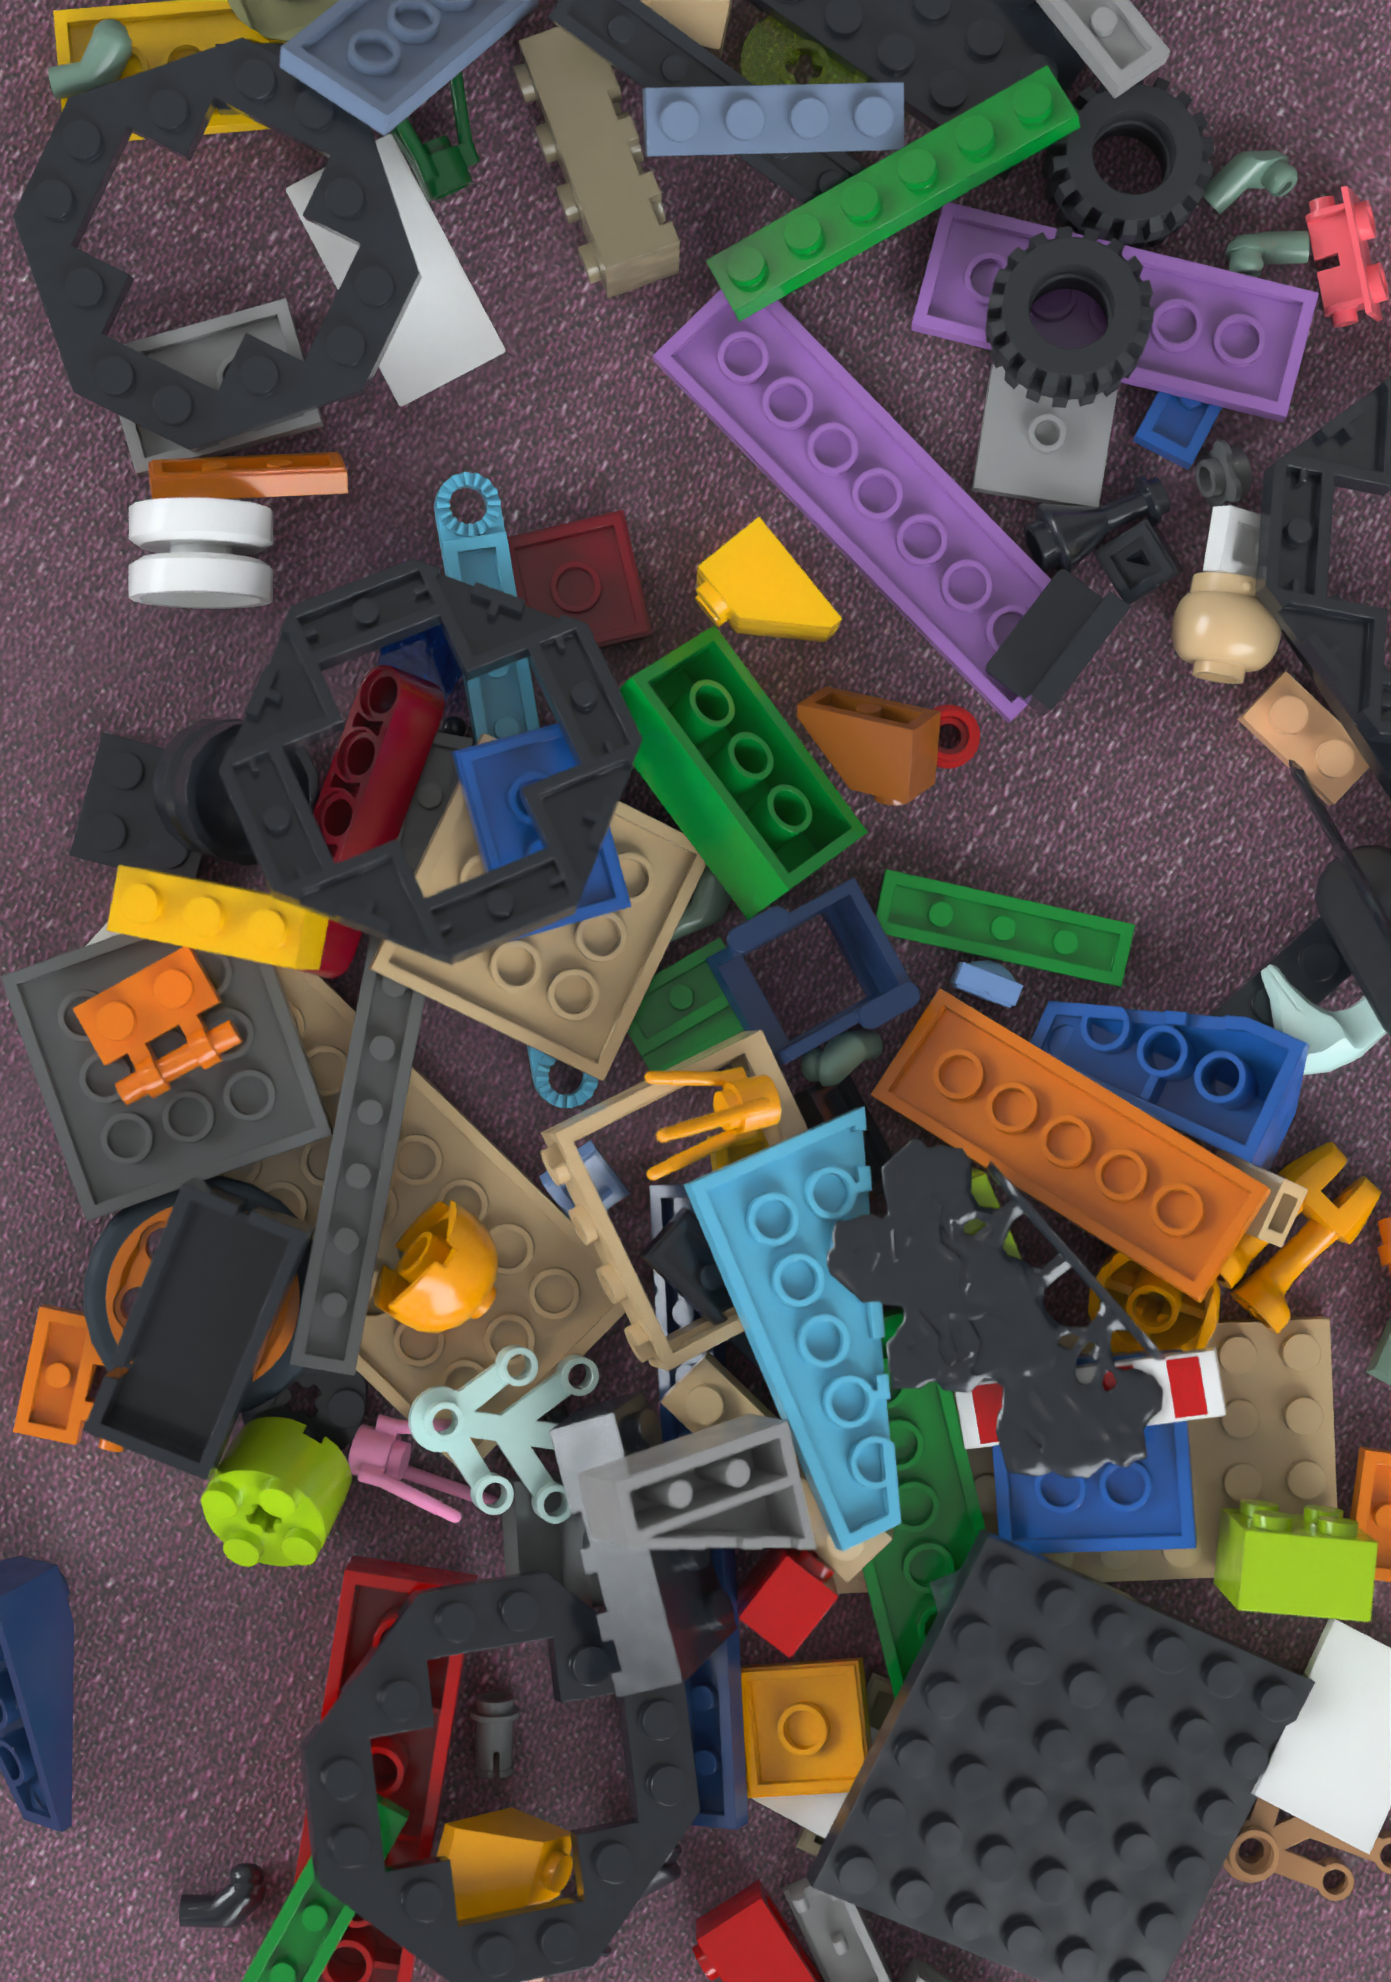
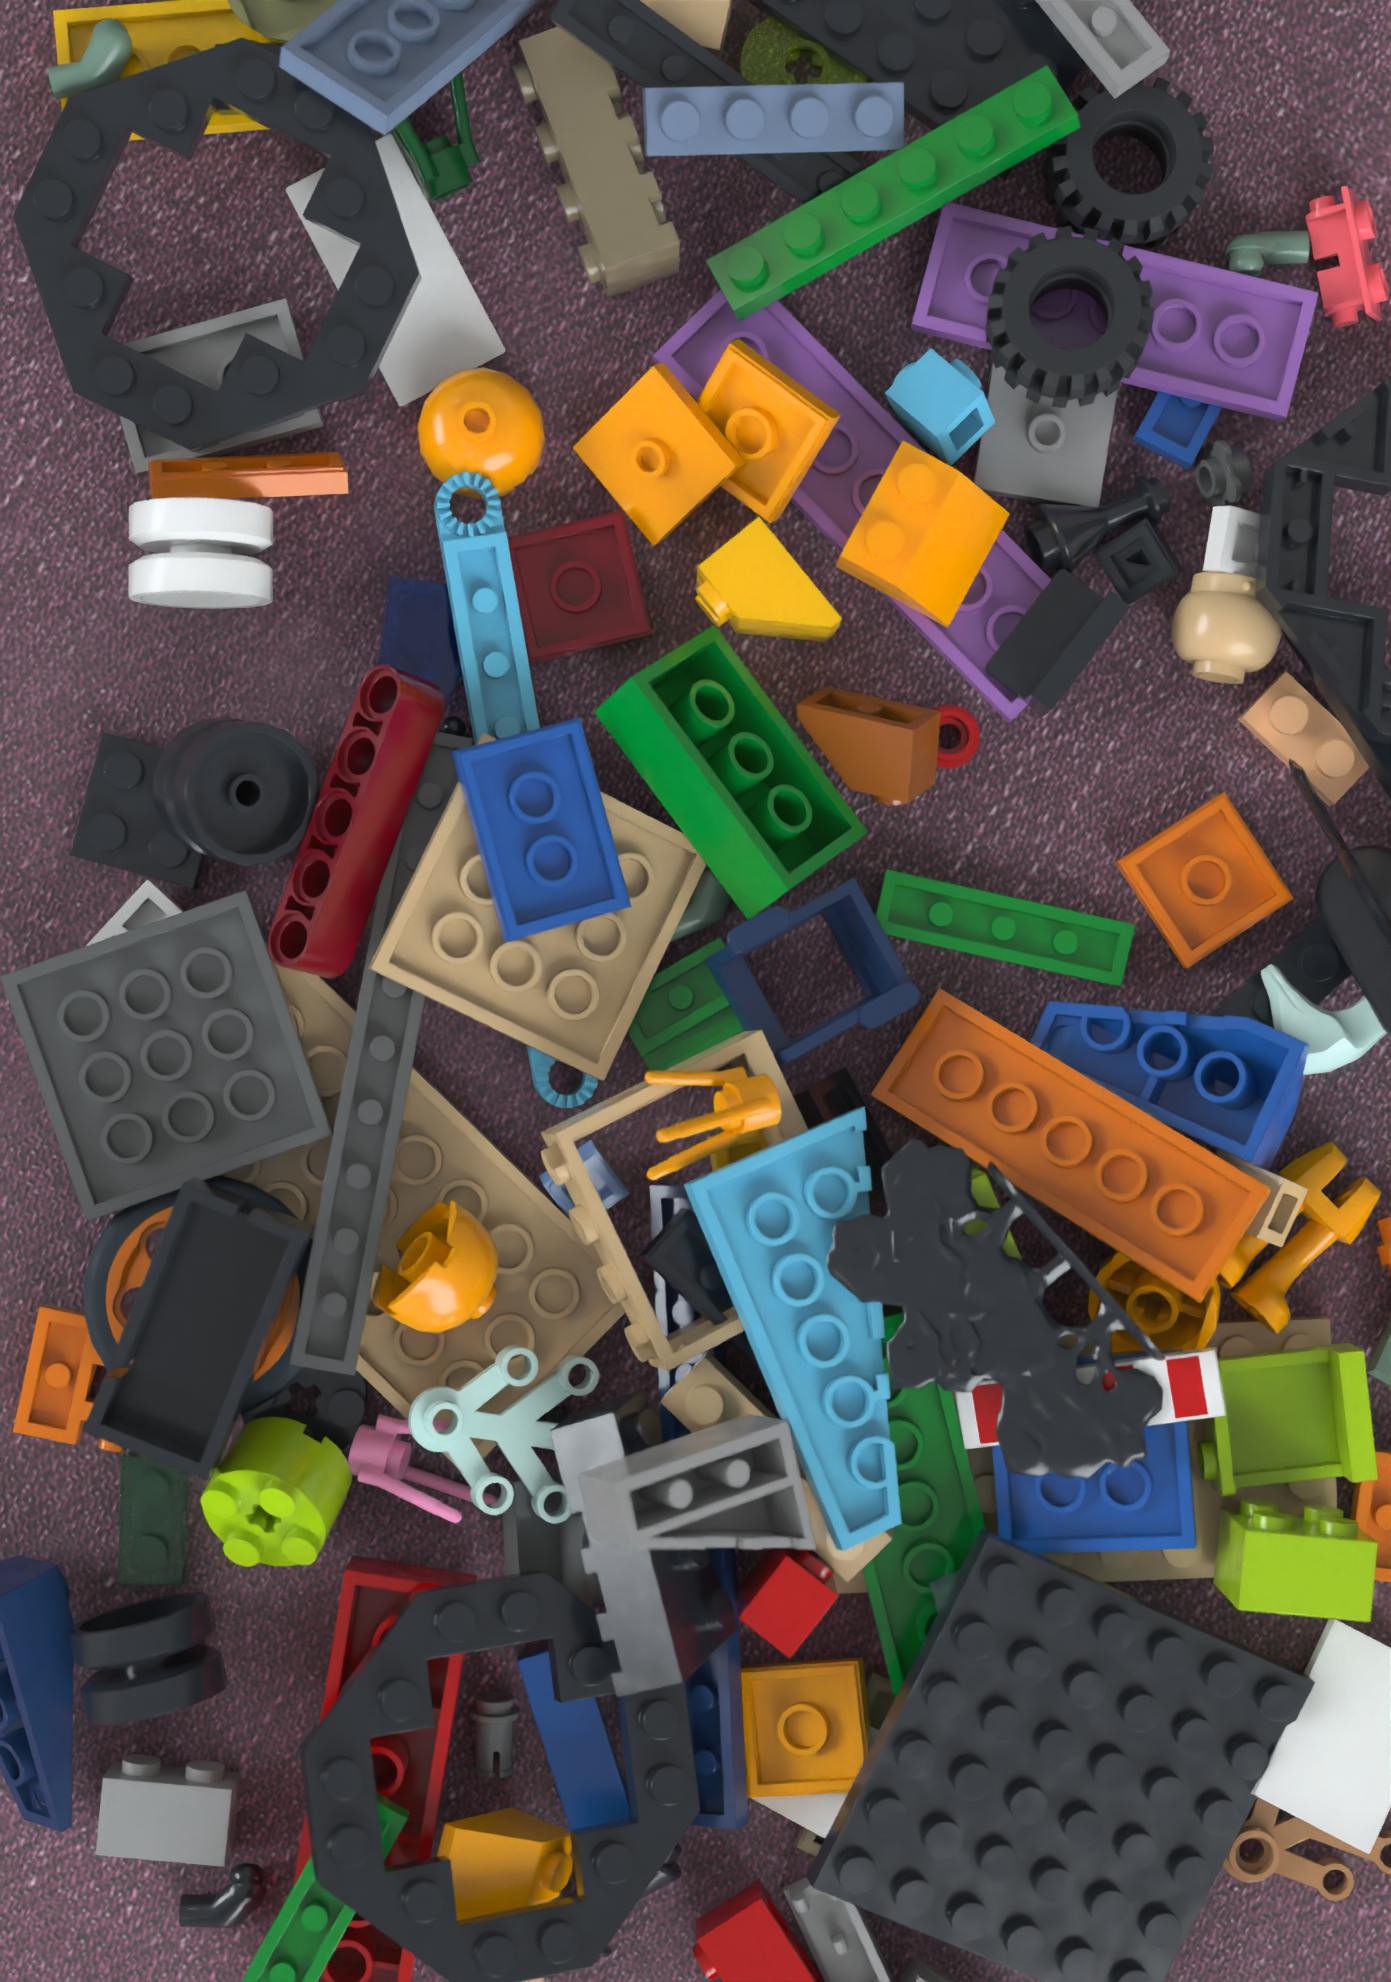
orange plate [72,947,242,1105] -> none
yellow brick [106,865,329,970] -> none
black plate [219,558,643,965] -> none
sand green arm [801,1030,883,1087] -> none
medium blue tile [949,960,1023,1008] -> none
sand green arm [1202,150,1298,215] -> none
none -> black wheel [67,1592,228,1725]
none -> light grey brick [95,1754,241,1867]
none -> clear green plate [118,1452,189,1585]
none -> light orange cylinder [417,367,545,500]
none -> blue tile [517,1647,631,1830]
none -> light orange plate [572,362,745,546]
none -> light orange plate [696,339,841,523]
none -> light orange slope [835,441,1010,628]
none -> medium azure brick [885,348,995,466]
none -> orange plate [1115,792,1294,968]
none -> lime panel [1197,1343,1378,1496]

